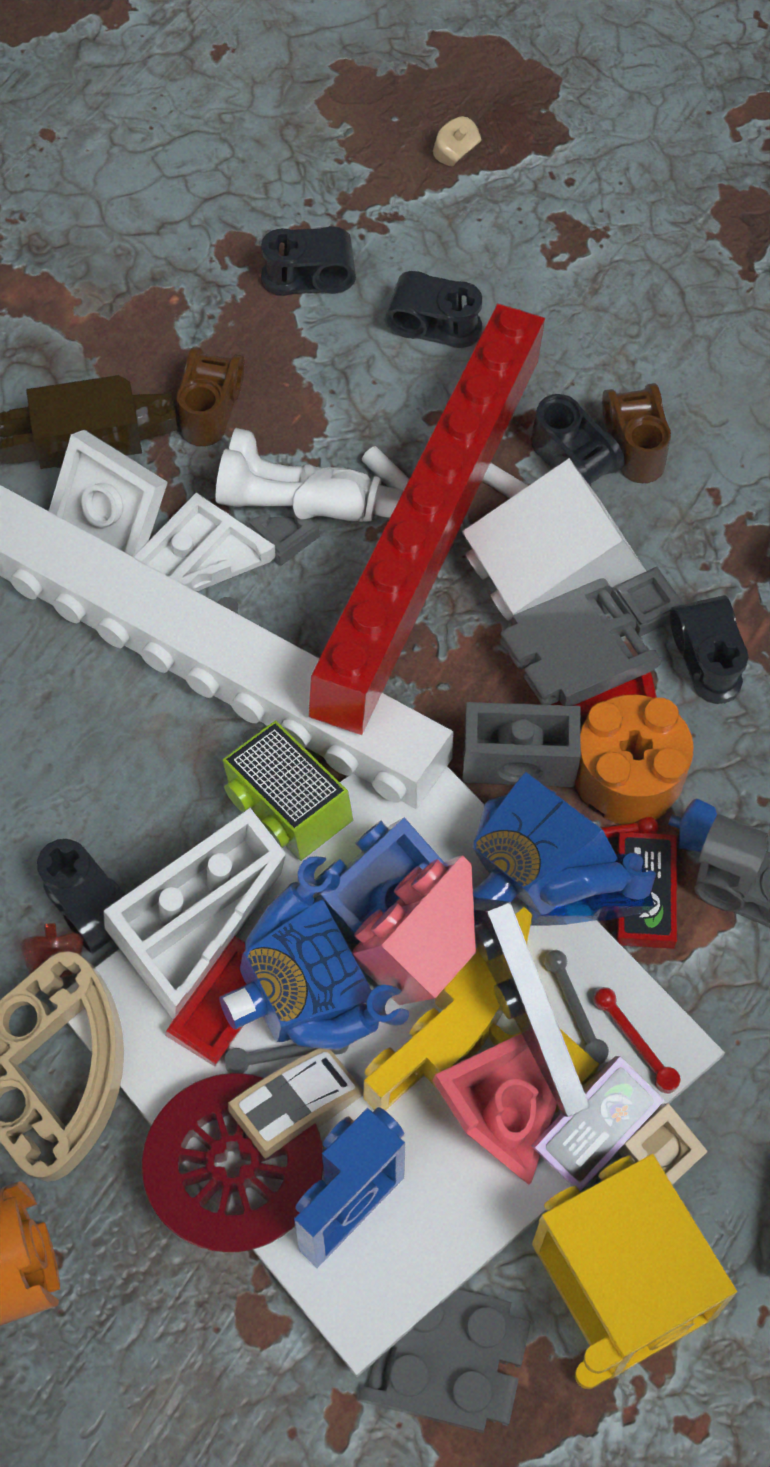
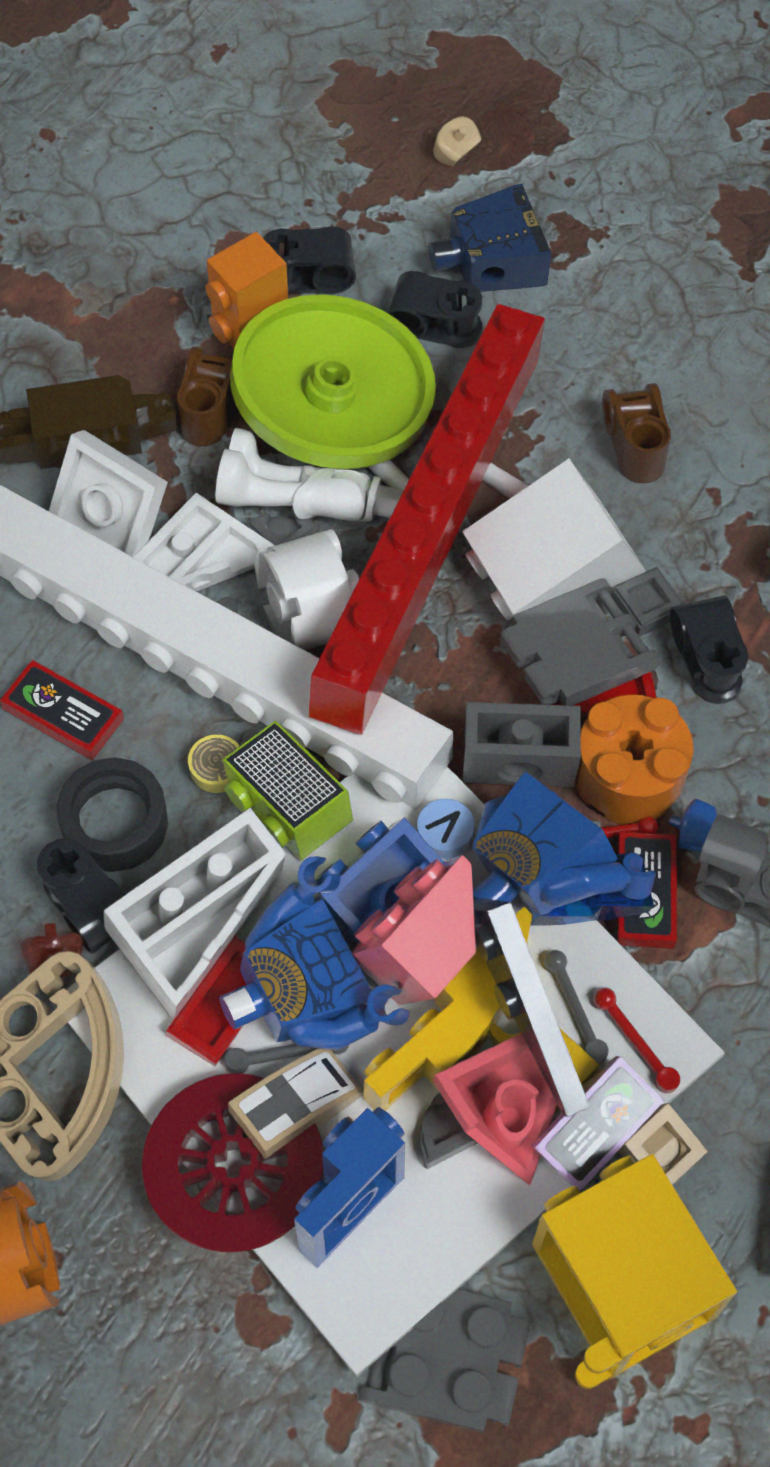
black piece [531,394,625,487] -> none
none -> tile [0,660,124,761]
none -> black tyre [56,757,169,872]
none -> tile [188,735,240,793]
none -> orange piece [205,231,288,349]
none -> lime dish [230,294,436,469]
none -> white brick [255,529,359,651]
none -> light blue tile [417,799,475,859]
none -> dark grey tile [420,1092,478,1169]
none -> dark blue torso [428,184,551,292]

